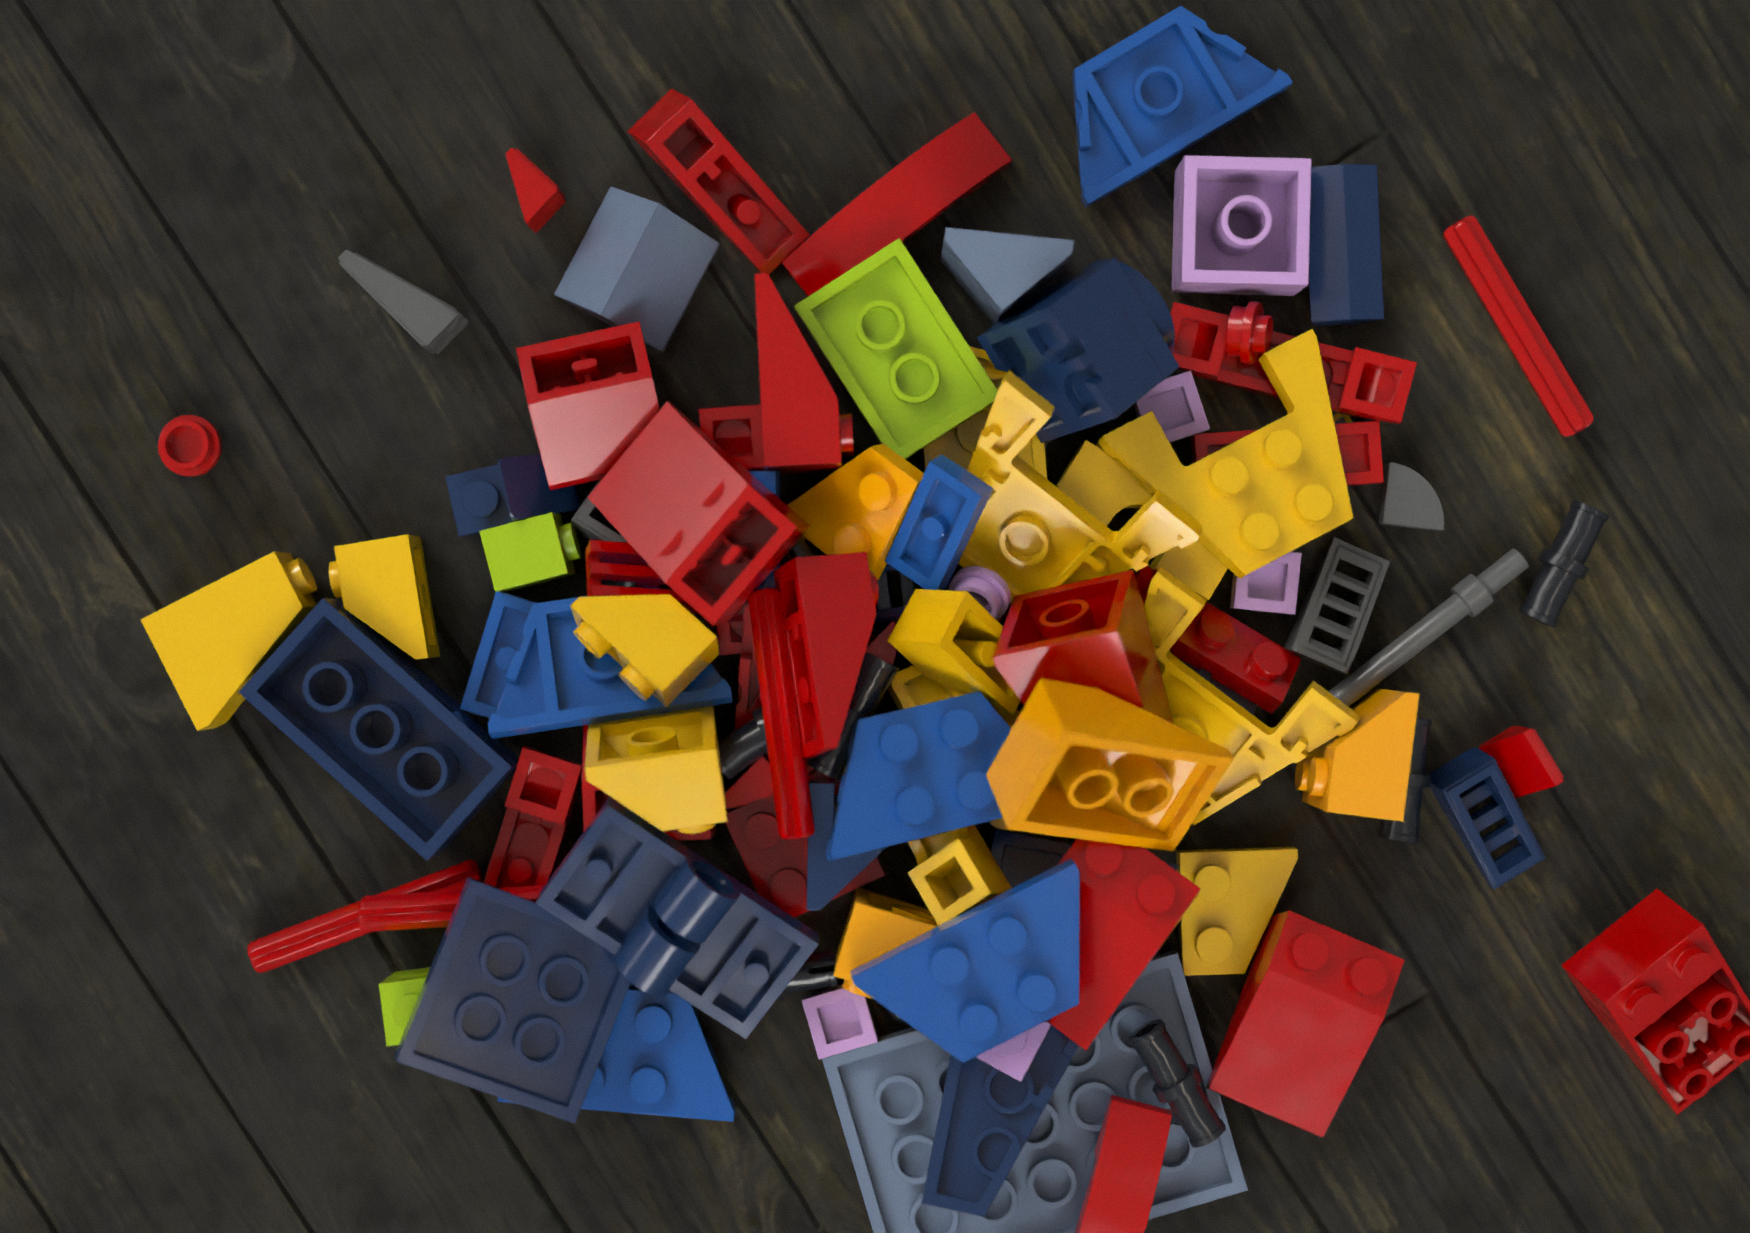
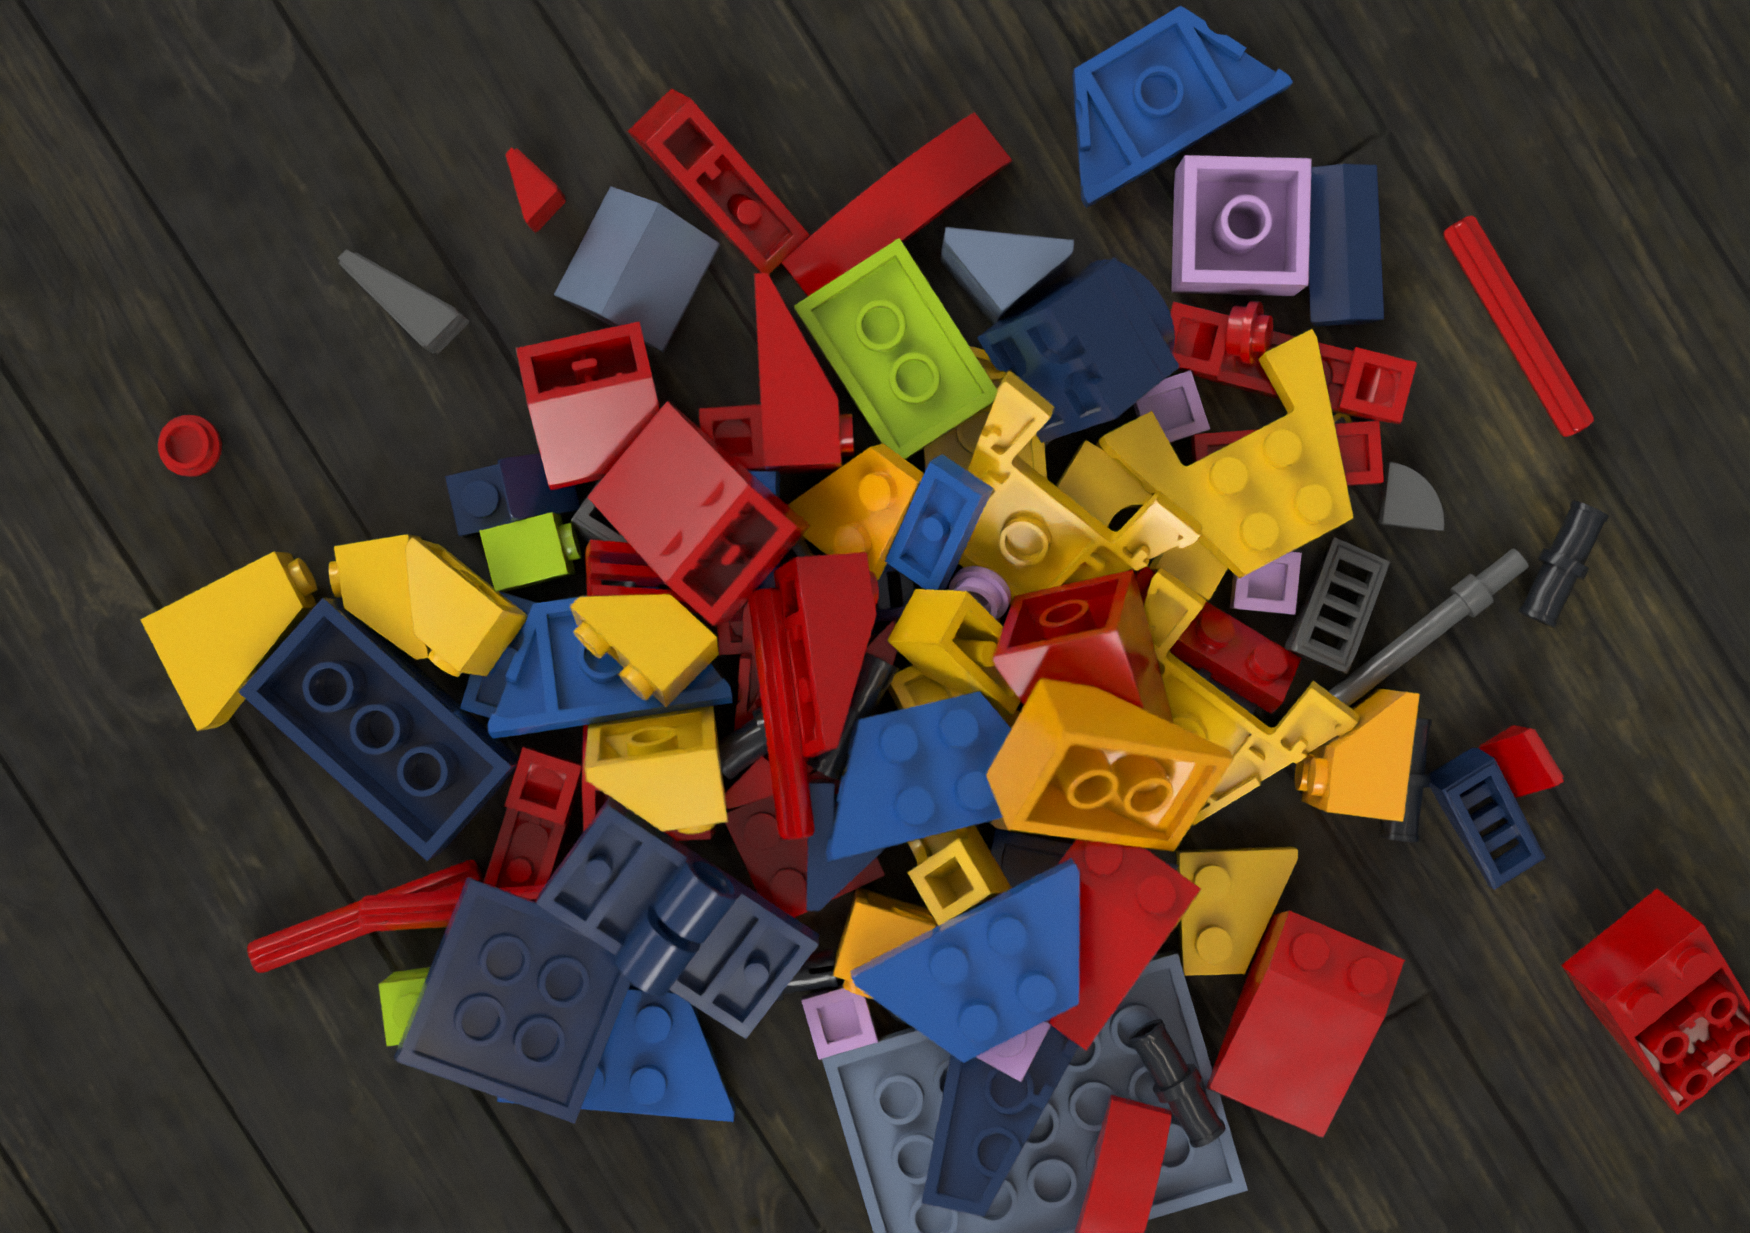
none -> yellow slope [405,537,528,677]

